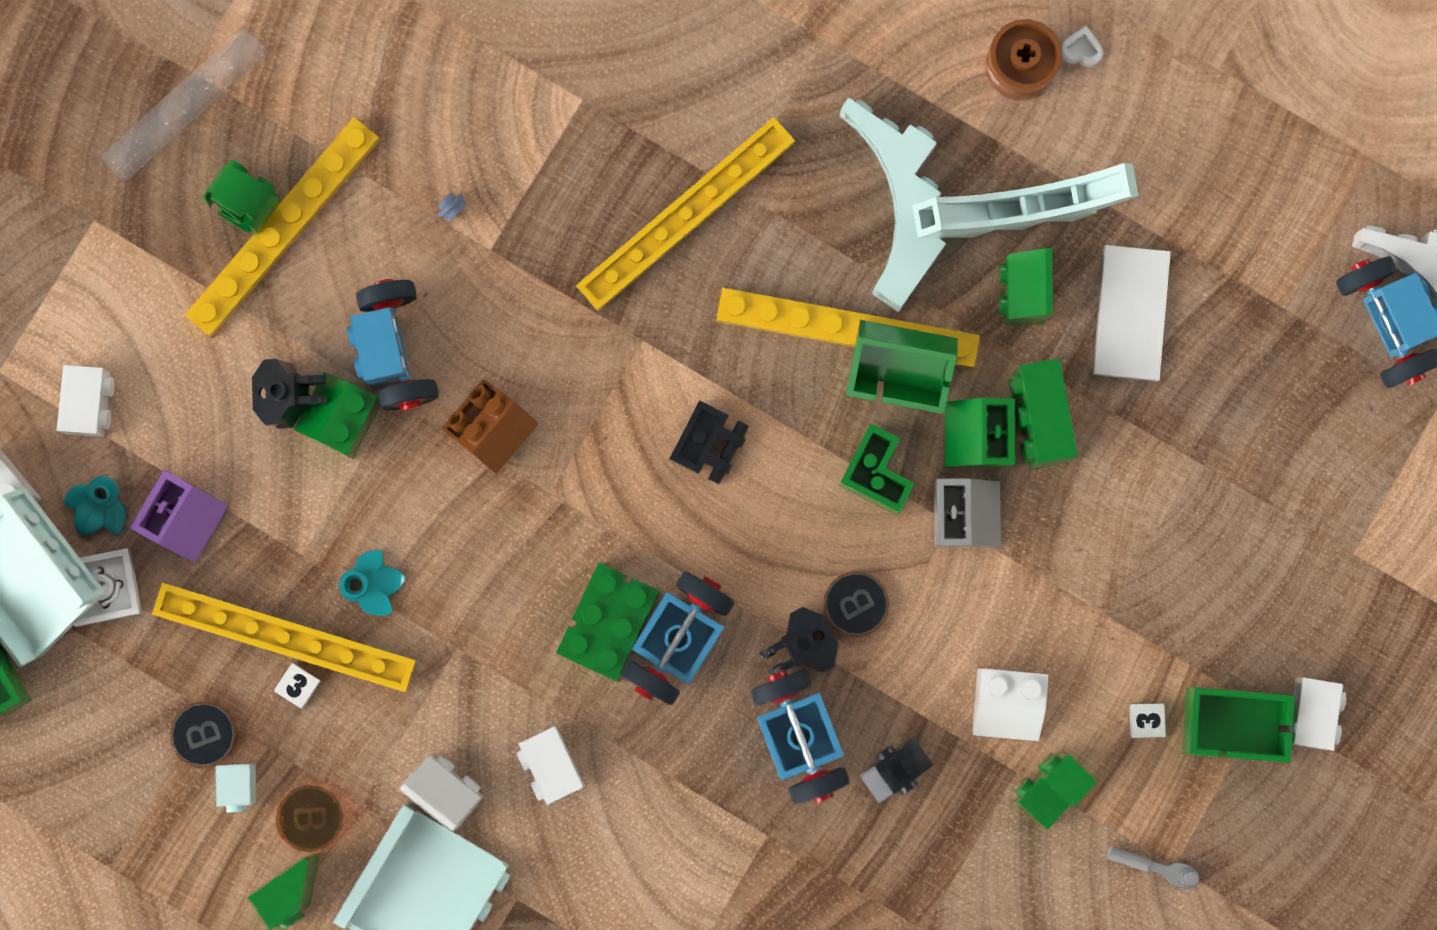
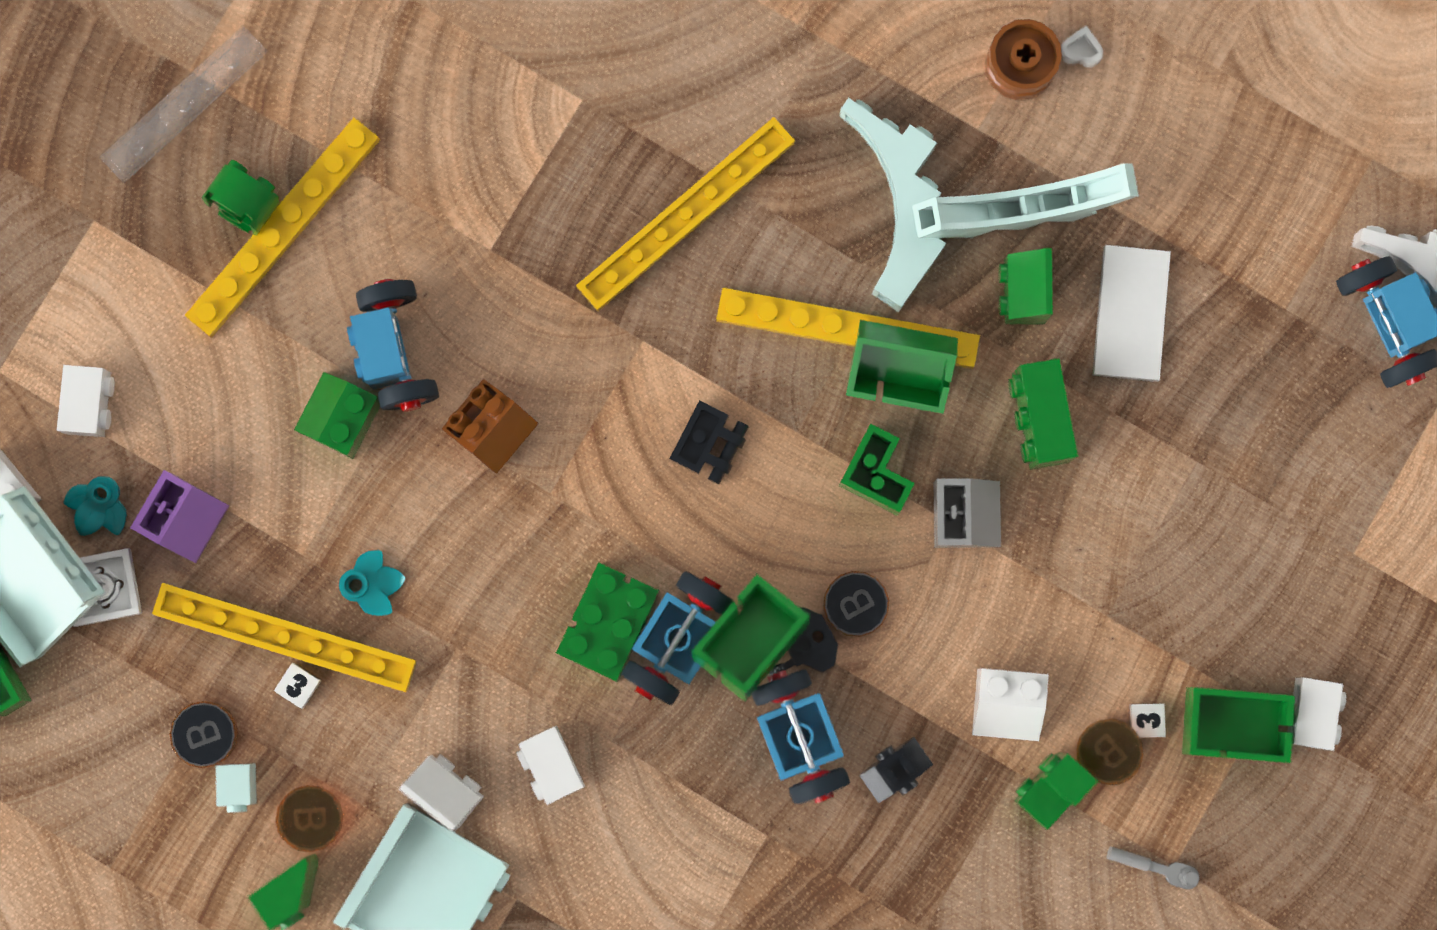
black hinge [252,359,327,429] -> none
sand blue plate [437,192,467,222] -> none
green slope [945,398,1015,468] -> none
none -> green piece [692,574,810,702]
none -> clear orange tile [1076,718,1144,785]

